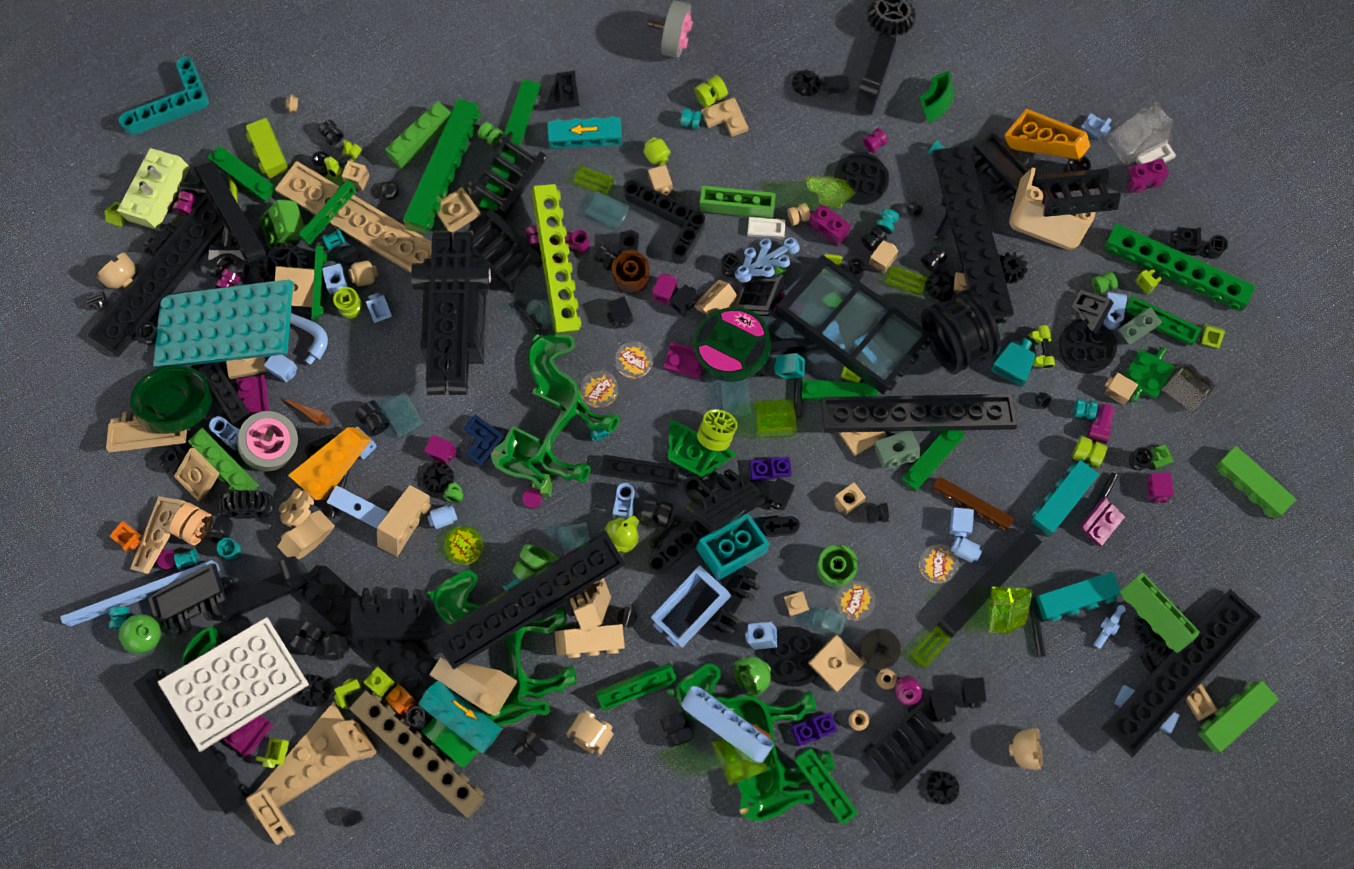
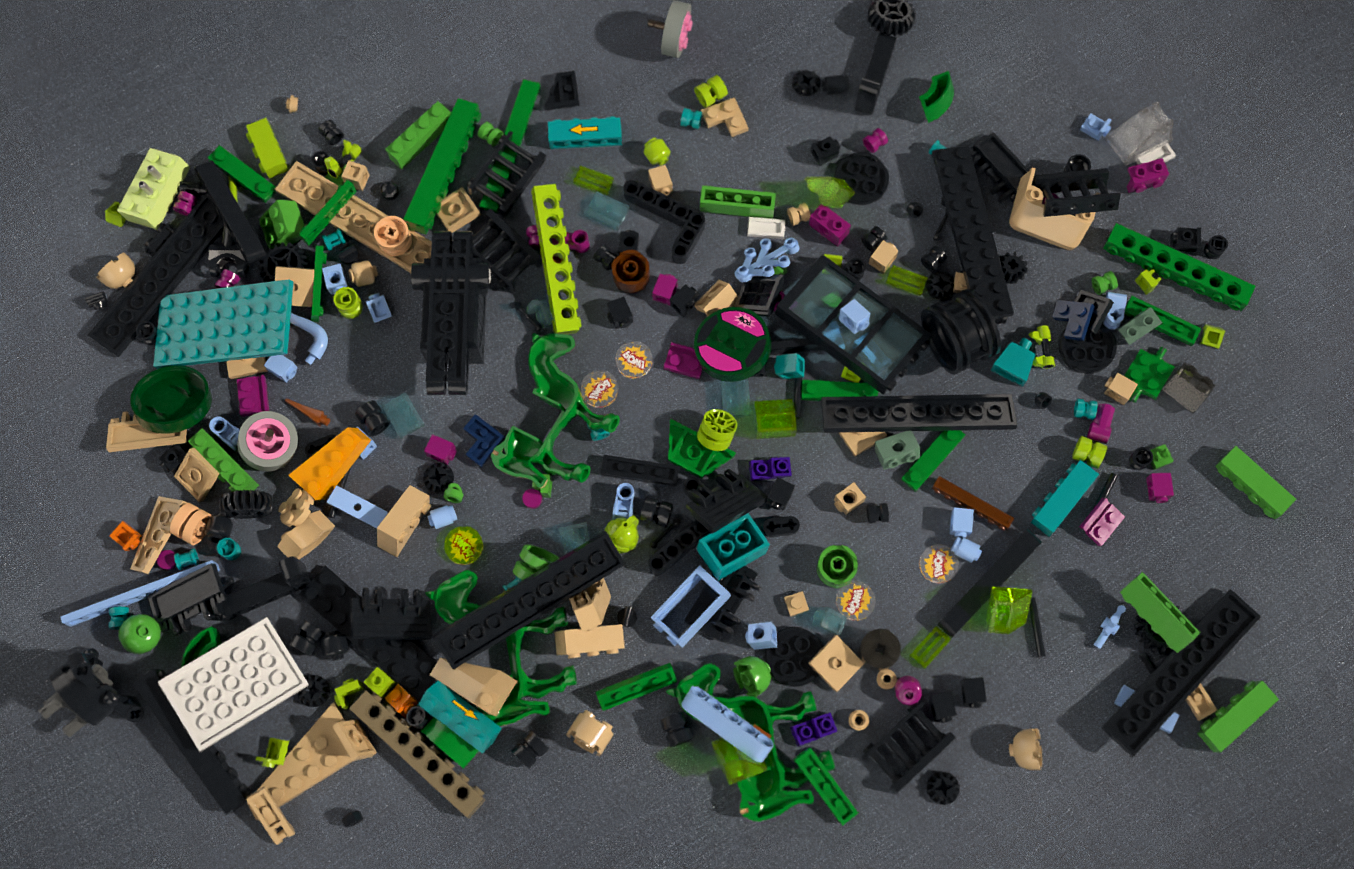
teal beam [119,57,209,135] -> none
black plate [199,362,252,427] -> none
magenta plate [224,715,274,758] -> none
black wheel [721,253,740,277] -> none
teal wheel [875,209,899,234] -> none
light orange wedge [1004,108,1090,160] -> none
teal brick [1036,572,1121,622] -> none
none -> black piece [38,648,144,737]
none -> light nougat wheel [374,216,412,256]
none -> black brick [810,136,840,166]
none -> light blue brick [839,299,870,334]
none -> dark blue plate [1052,300,1095,341]

